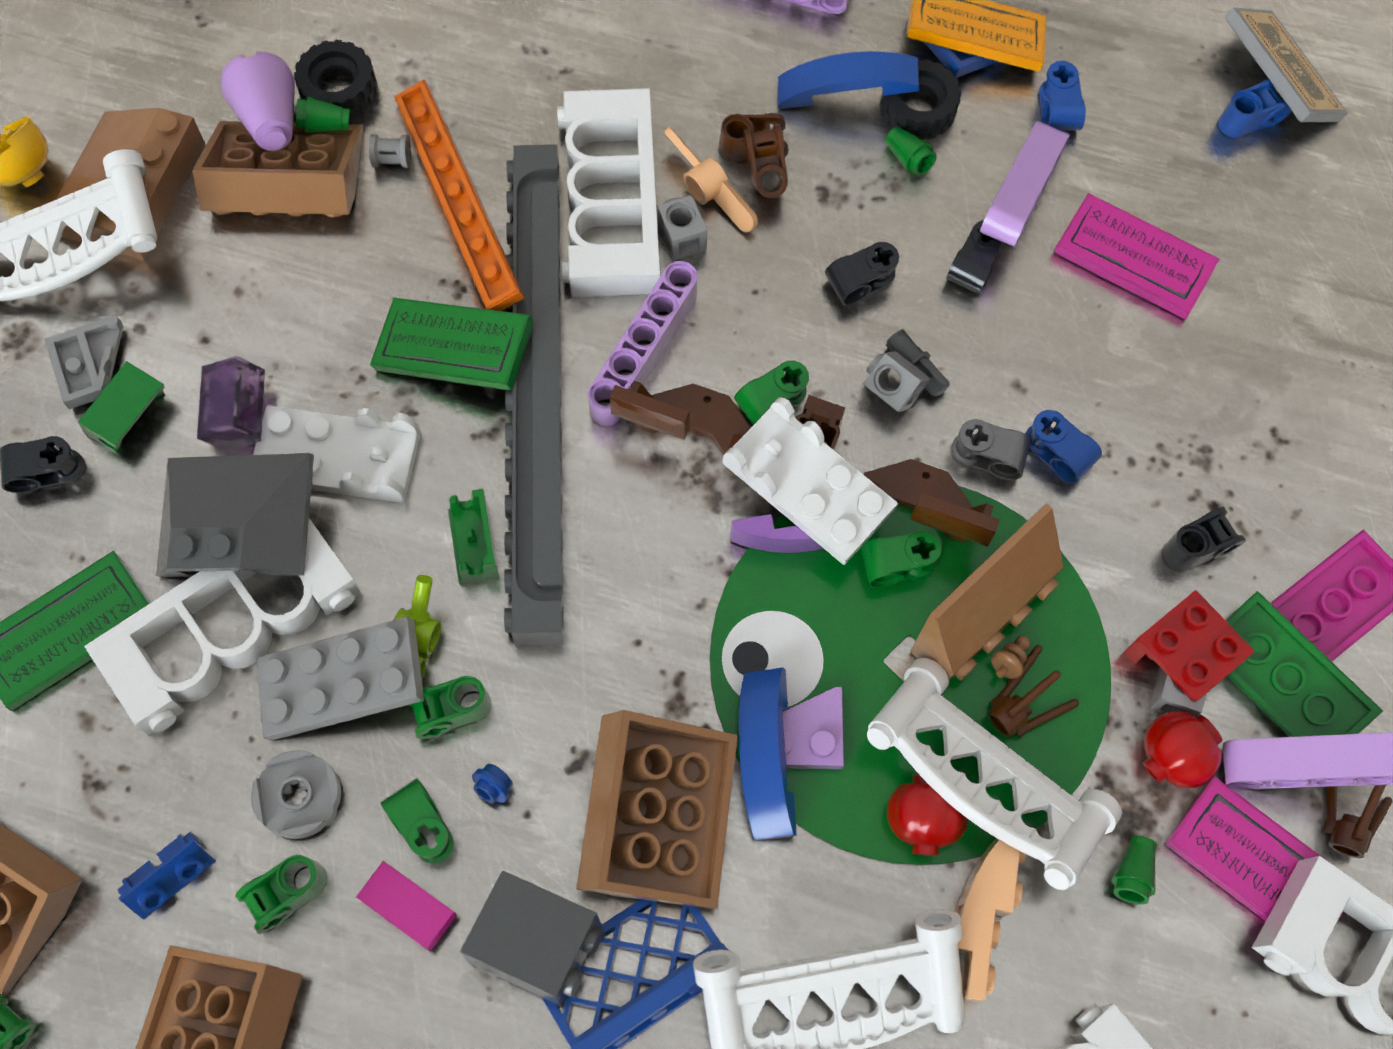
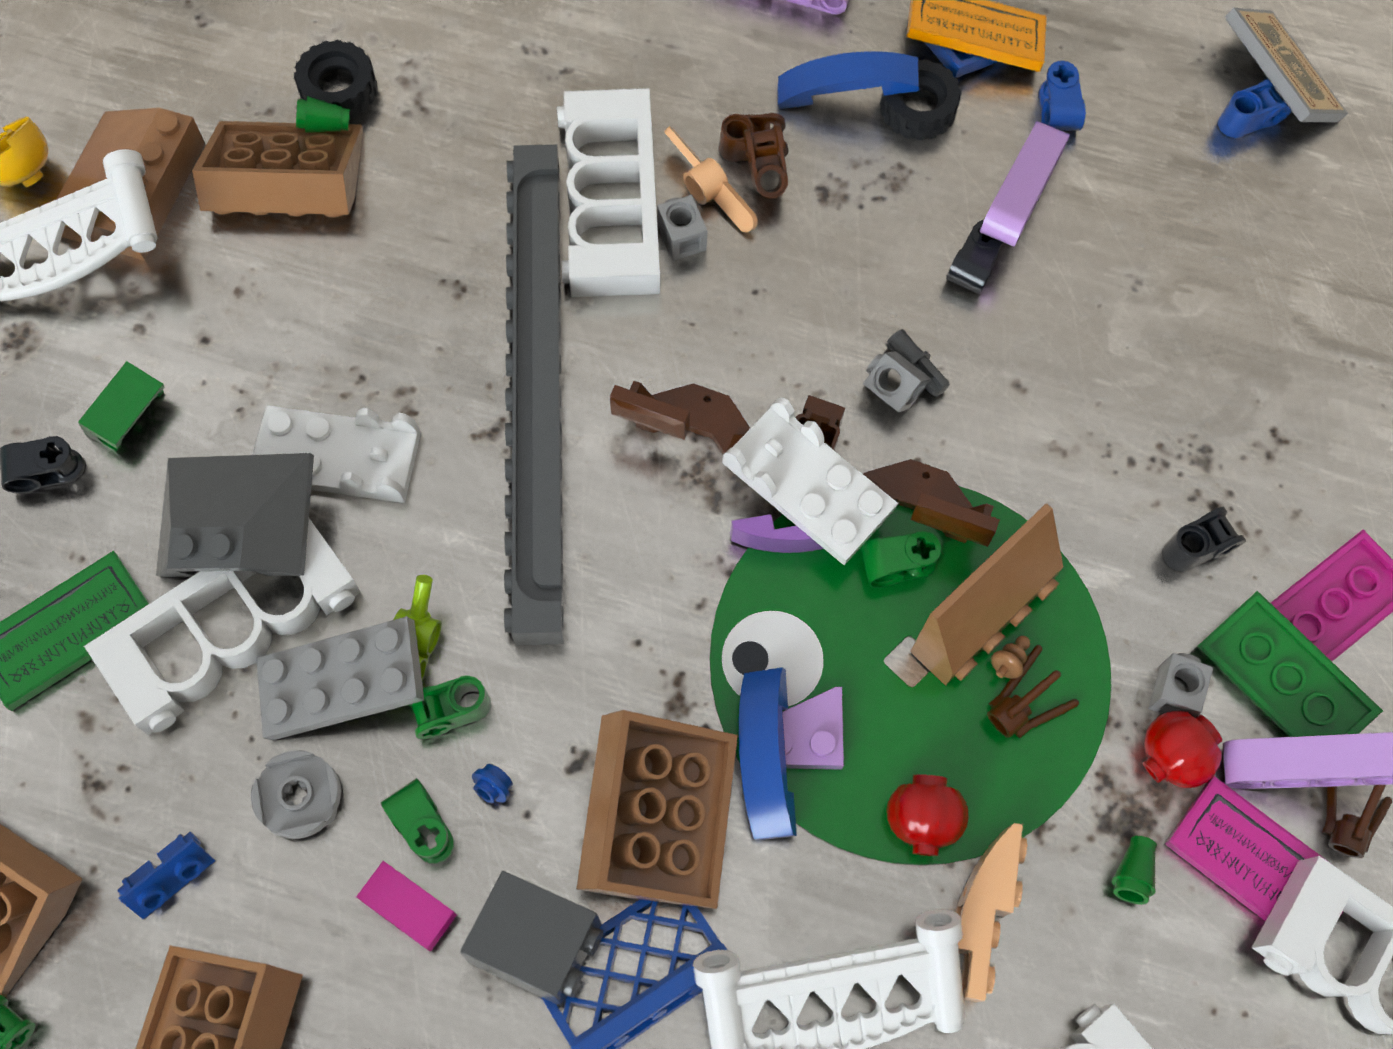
light grey wing [44,314,123,409] -> none
clear purple brick [197,356,265,451] -> none
lavender cone [220,52,295,151] -> none
green piece [235,855,327,934] -> none
light grey bush [369,134,411,168] -> none
green tile [370,298,534,391] -> none
orange tile [394,79,525,311] -> none
green hinge [448,488,499,585] -> none
lavender beam [588,261,698,426] -> none
green piece [734,361,809,425] -> none
black piece [825,242,899,306] -> none
white piece [867,658,1122,890] -> none
green cone [885,127,937,176] -> none
flat silver piece [951,419,1031,480] -> none
blue piece [1025,410,1102,484] -> none
dark pink tile [1054,193,1220,320] -> none
red bracket [1123,590,1254,702] -> none

